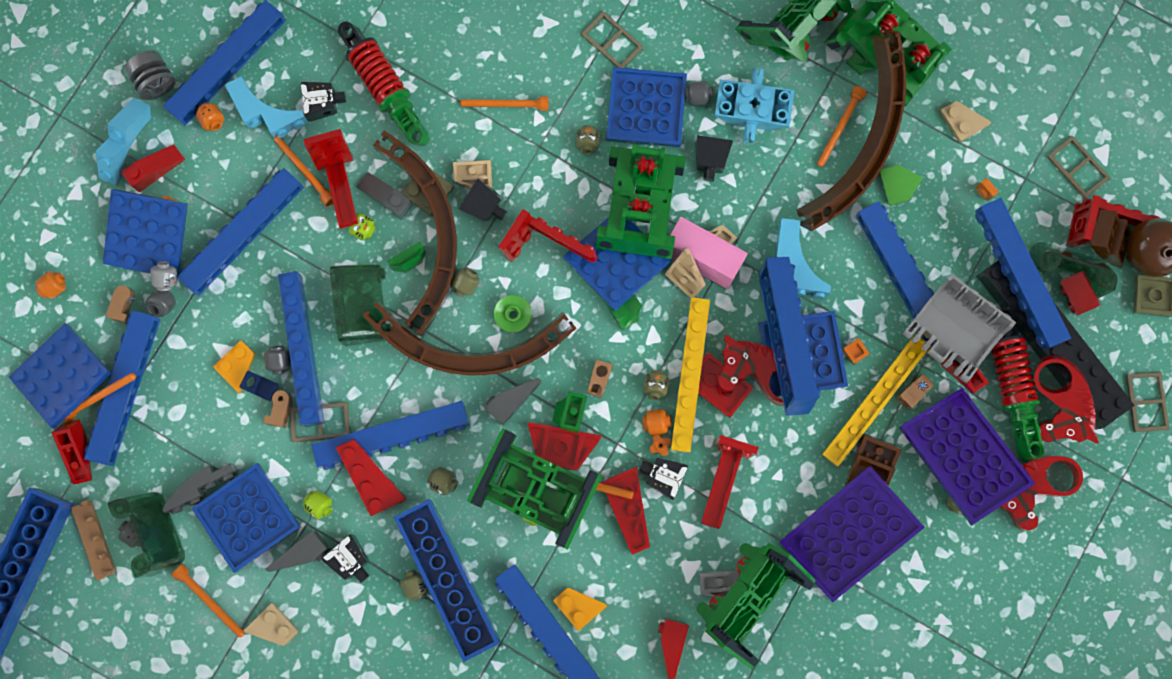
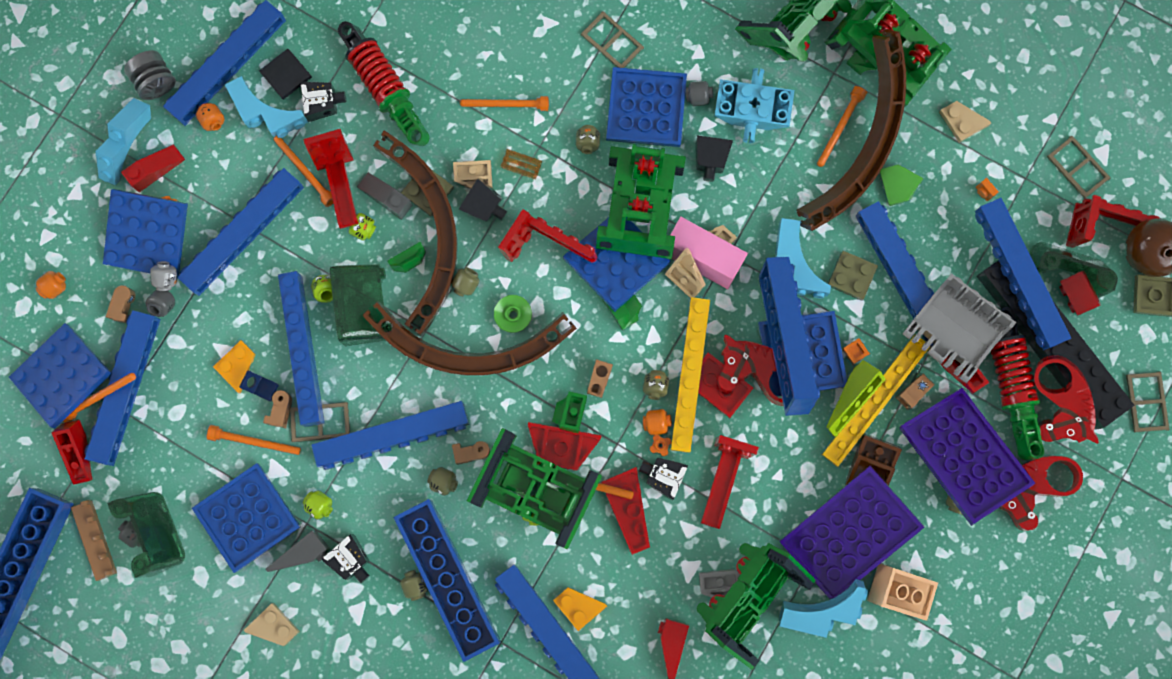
dark grey slope [162,464,238,515] -> none
orange piece [171,564,245,638] -> none
dark grey head [264,346,290,374] -> none
red wing [336,438,406,516] -> none
dark grey slope [485,378,542,426] -> none
reddish brown slope [1090,209,1131,268] -> none
none -> orange piece [207,425,301,455]
none -> black slope [259,49,312,100]
none -> lime head [311,275,338,303]
none -> medium nougat leg [452,441,490,465]
none -> clear orange tile [501,149,542,180]
none -> medium azure arch [778,579,868,638]
none -> lime slope [826,360,886,437]
none -> olive plate [828,251,878,301]
none -> light nougat slope [867,564,938,621]

